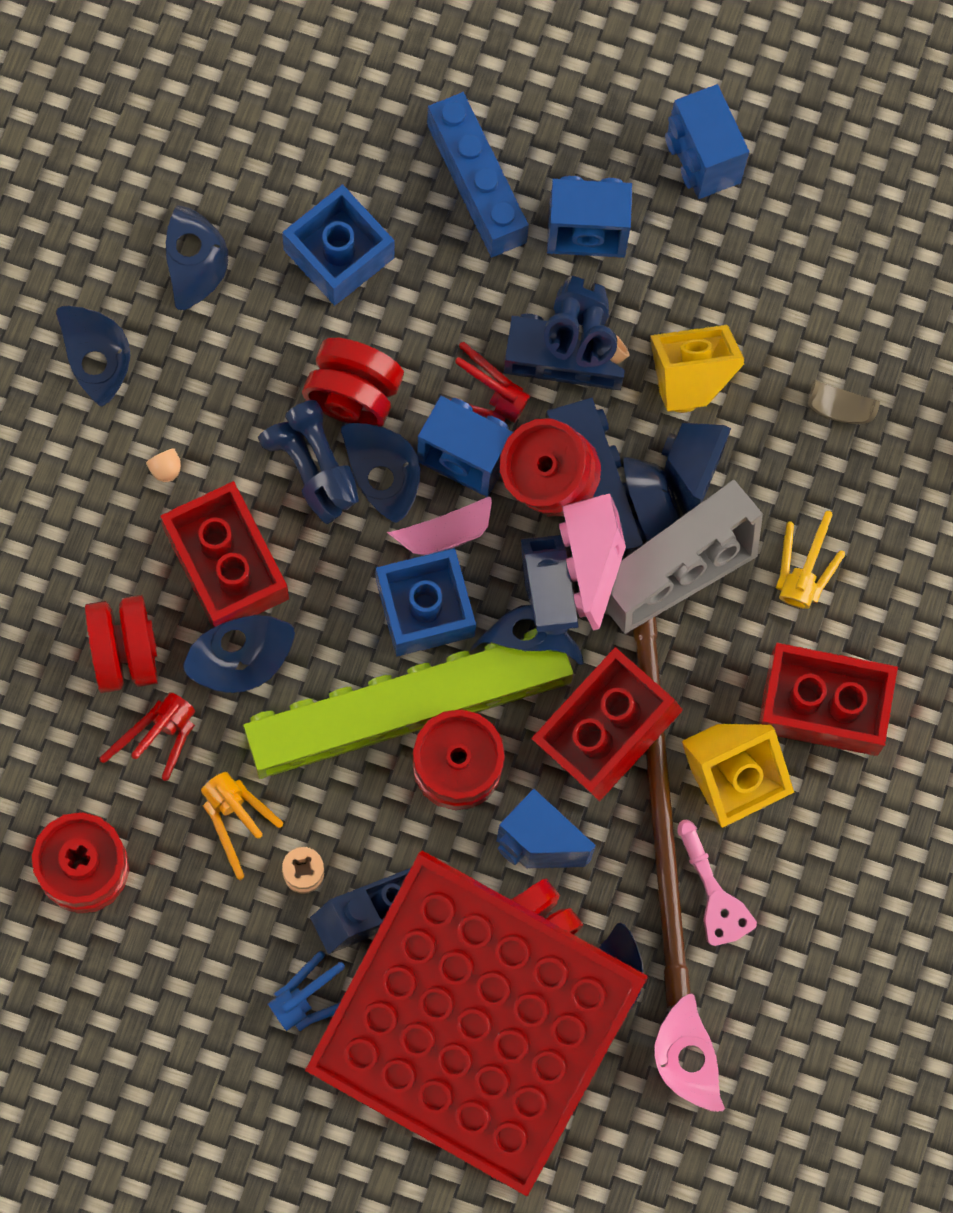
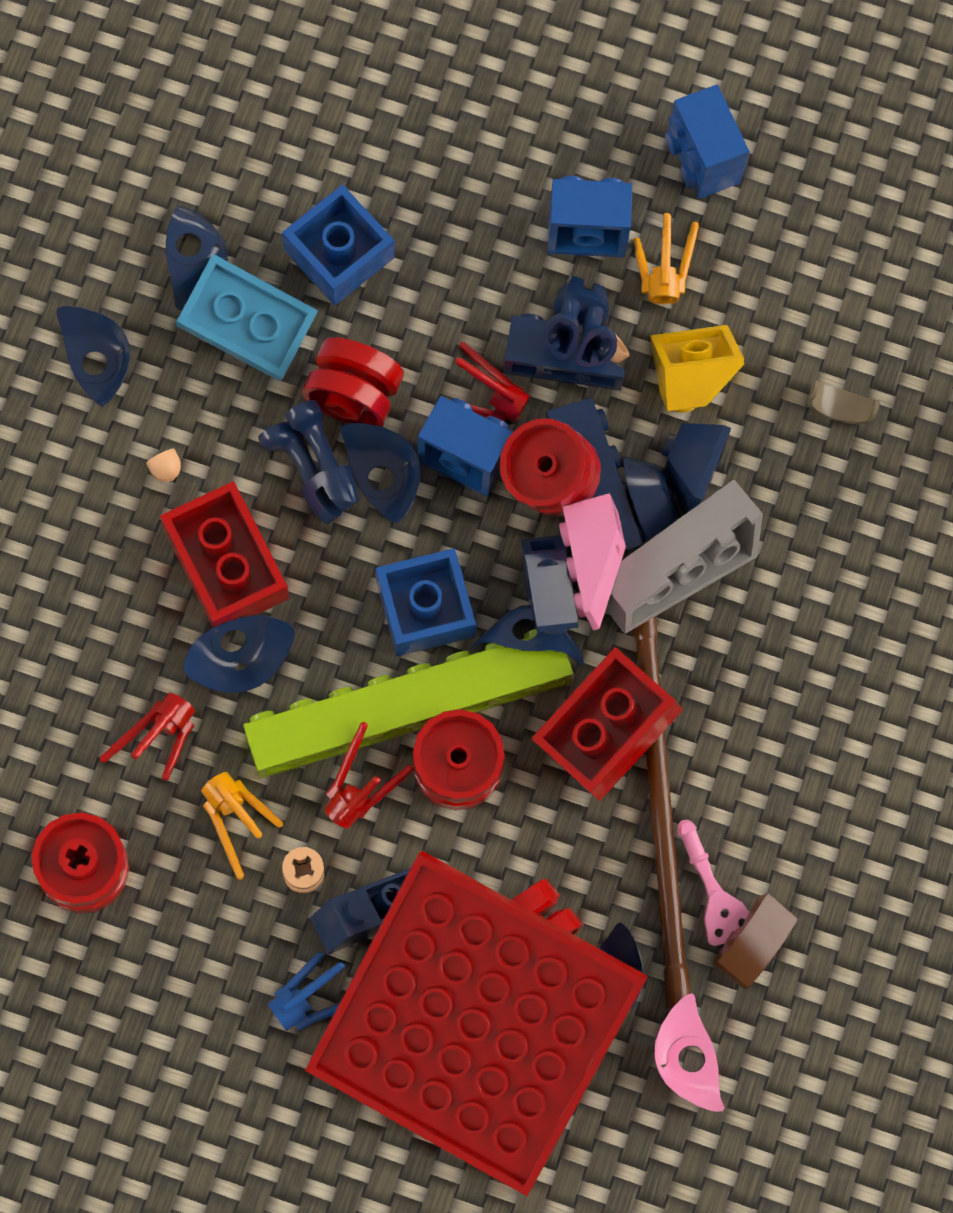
red wheel [85,594,158,693] -> none
bright pink piece [387,497,492,556] -> none
blue brick [427,92,529,258] -> none
blue slope [496,789,596,869] -> none
yellow slope [681,724,794,828] -> none
red brick [758,643,898,756] -> none
yellow plant [775,510,845,609] -> none
none -> dark azure plate [175,254,318,382]
none -> red plant [324,721,414,829]
none -> light orange plant [633,213,699,304]
none -> reddish brown slope [714,893,798,989]

